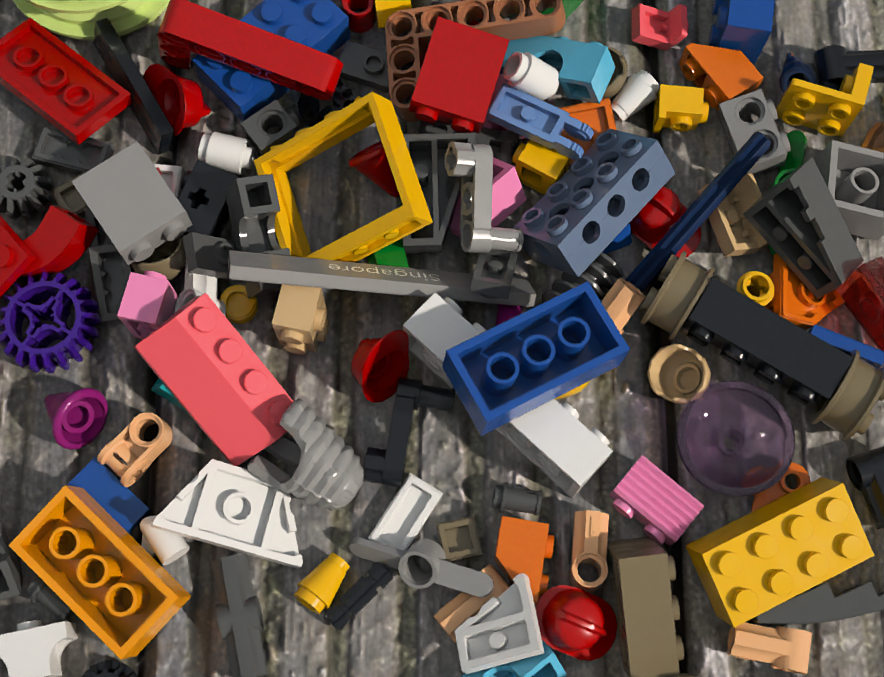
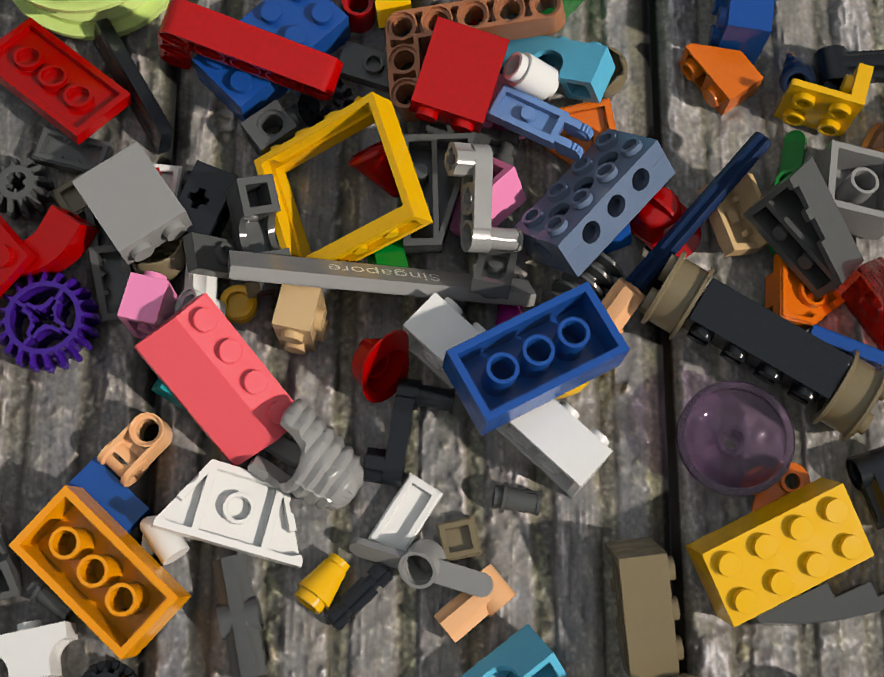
magenta hat [44,388,108,450] -> none
red piece [143,63,211,135] -> none
white brick [198,132,255,175] -> none
white wing [455,573,544,674] -> none
orange slope [494,516,555,605] -> none
yellow brick [512,140,571,195] -> none
red piece [535,585,617,661] -> none
light nougat piece [569,510,609,593] -> none
bright pink brick [609,455,704,546] -> none
white cone [611,70,660,123] -> none
coral bracket [631,3,689,51] -> none
tan hair [647,344,711,405] -> none
yellow brick [653,84,709,133] -> none
light grey brick [719,89,791,176] -> none
light nougat piece [727,622,812,675] -> none
yellow cone [736,271,775,306] -> none

